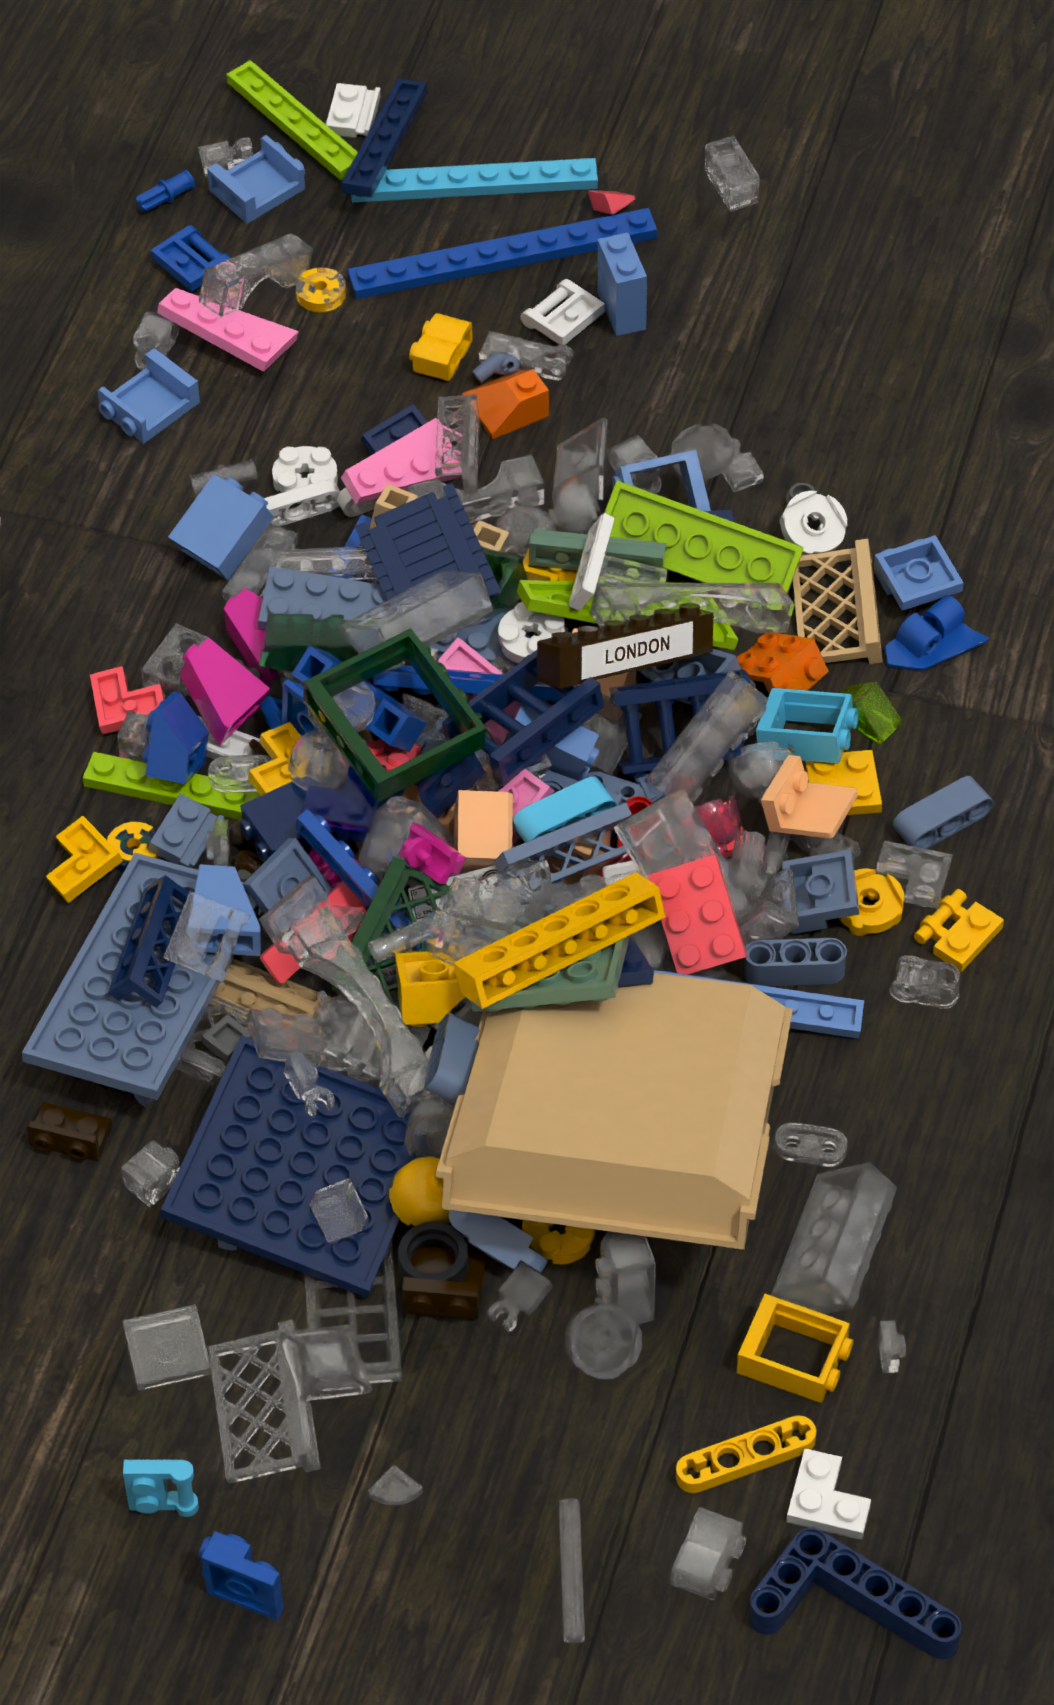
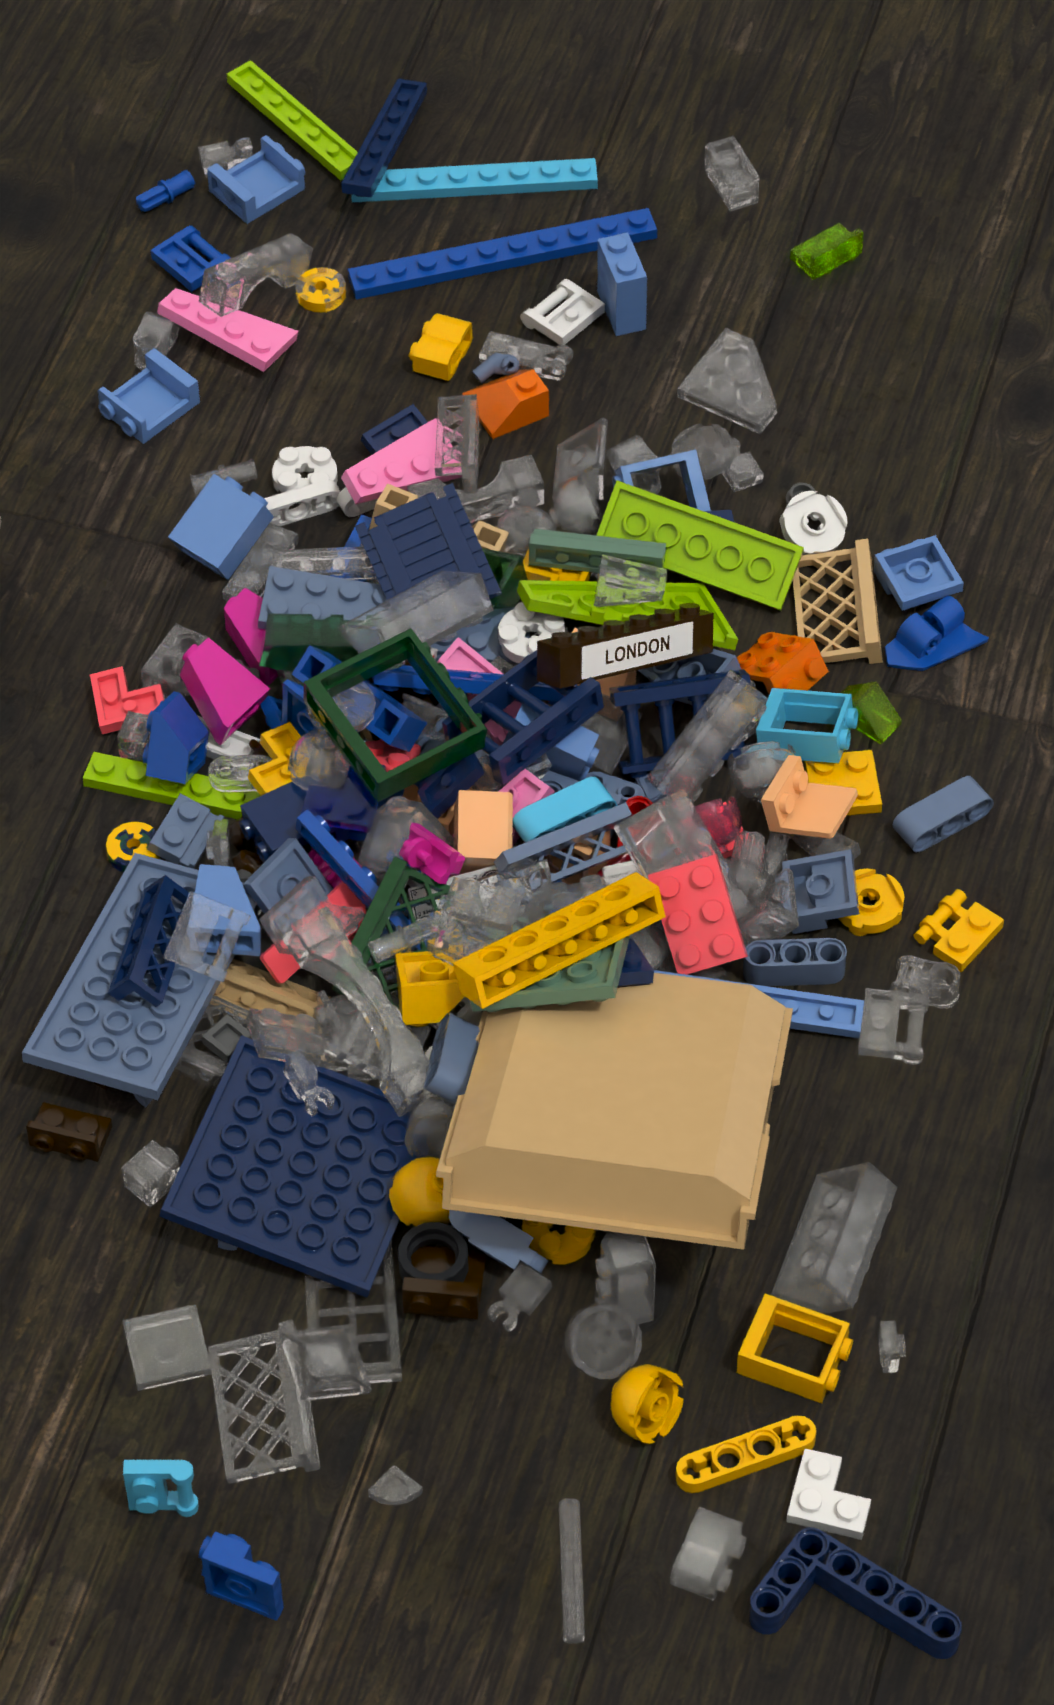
yellow plate [46,816,123,903] -> none
clear panel [309,1178,368,1243] -> none
white plate [326,83,381,138] -> none
white tile [569,513,614,611] -> none
coral slope [588,190,635,215] -> none
clear arch [590,583,795,633] -> none
clear plate [774,1122,848,1167] -> none
clear plate [876,841,953,909] -> none
none -> yellow cylinder [611,1364,684,1444]
none -> clear plate [677,328,777,434]
none -> clear neon green bracket [790,223,864,280]
none -> clear plate [858,988,929,1065]

